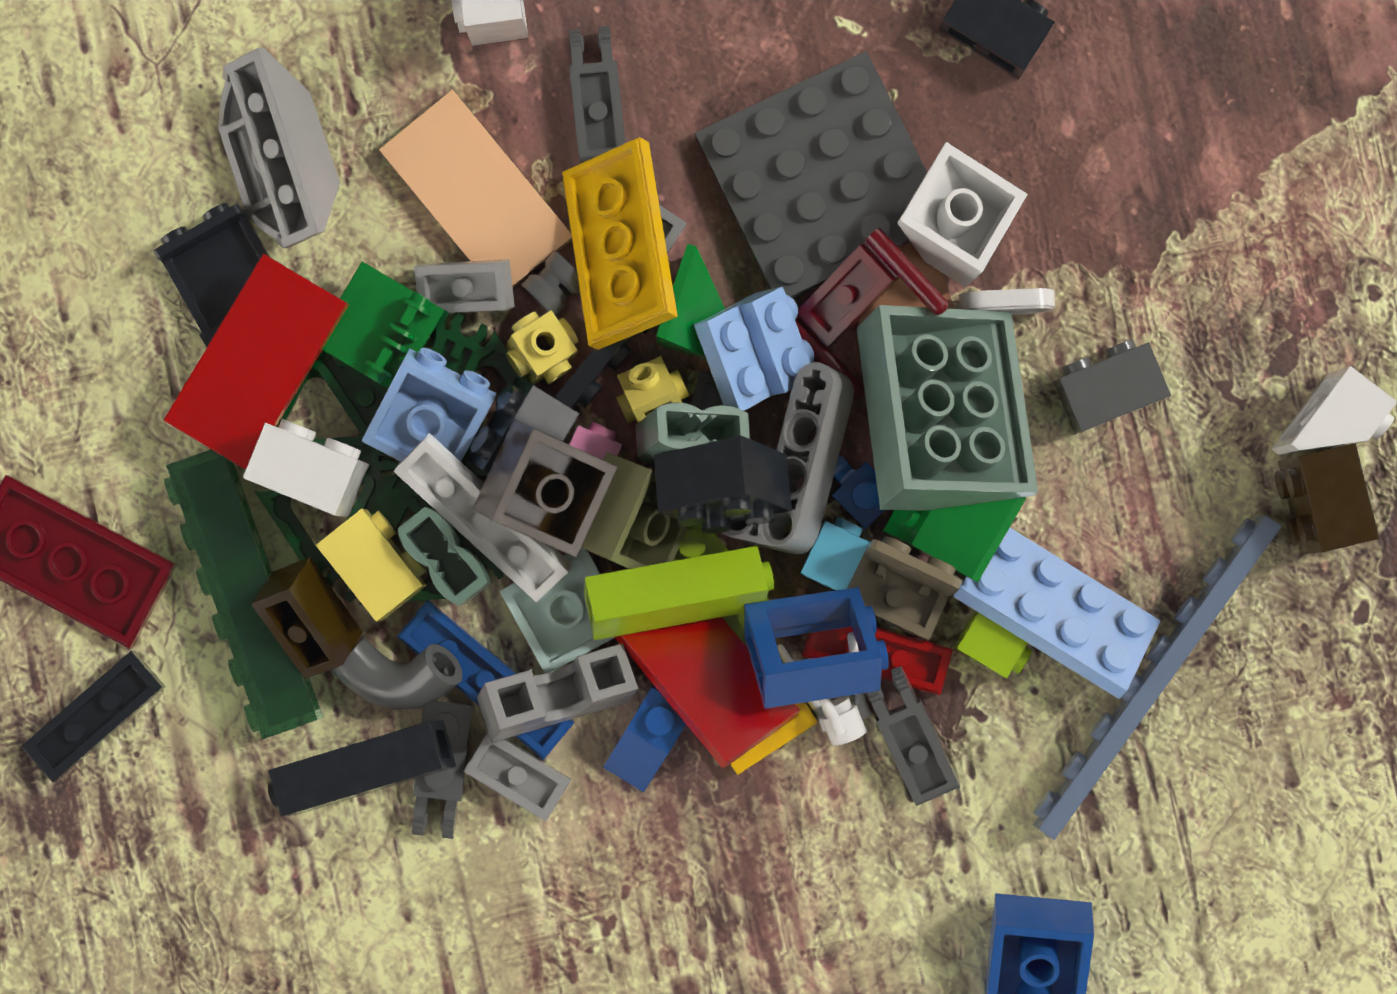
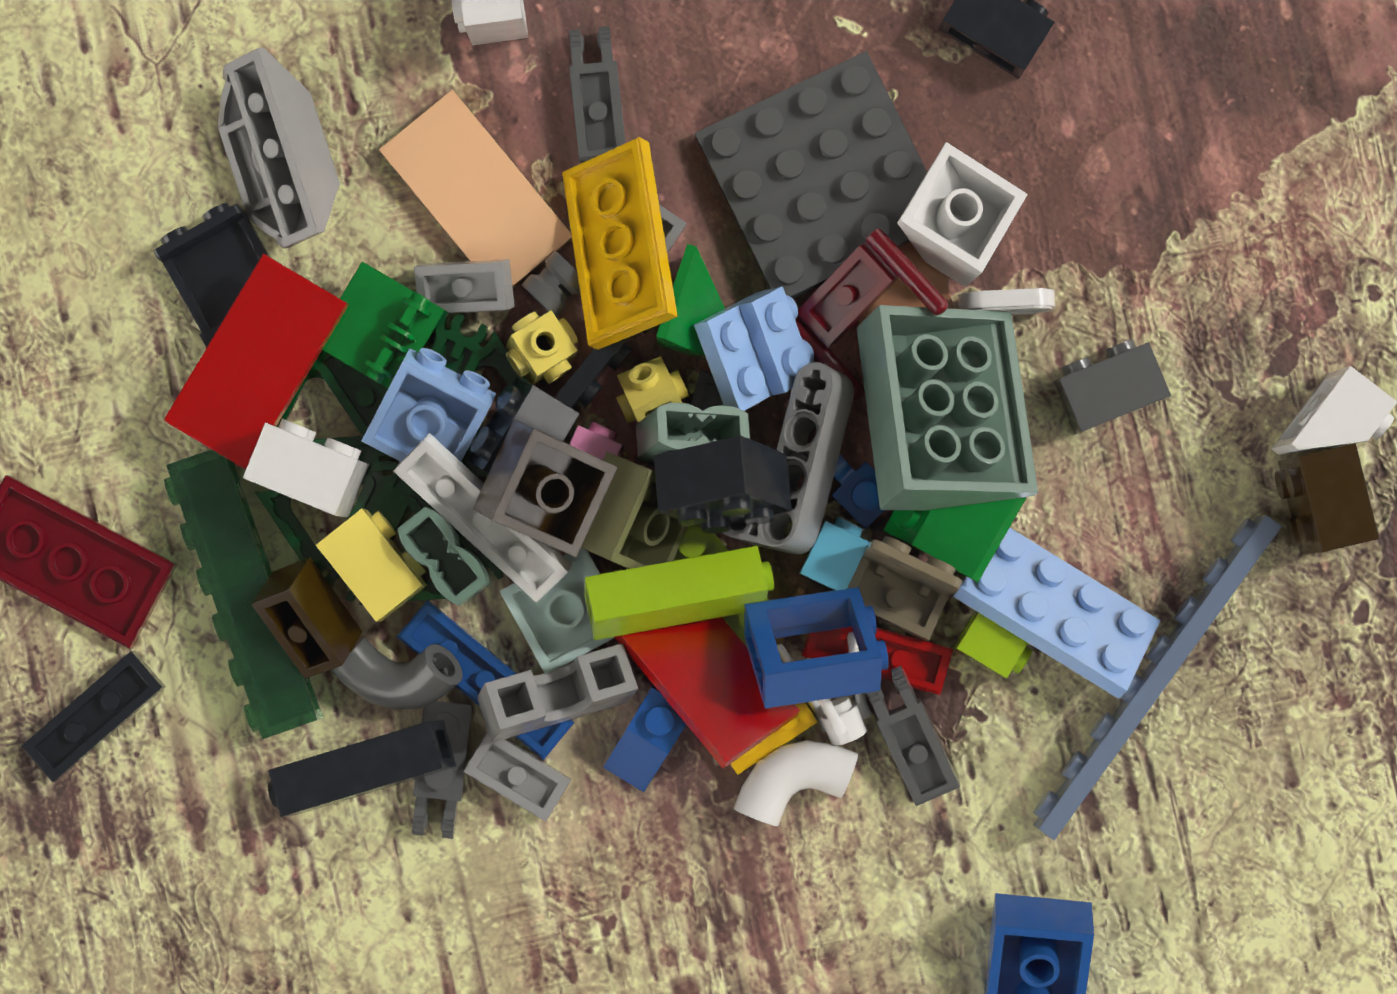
none -> white cylinder [733,740,858,826]

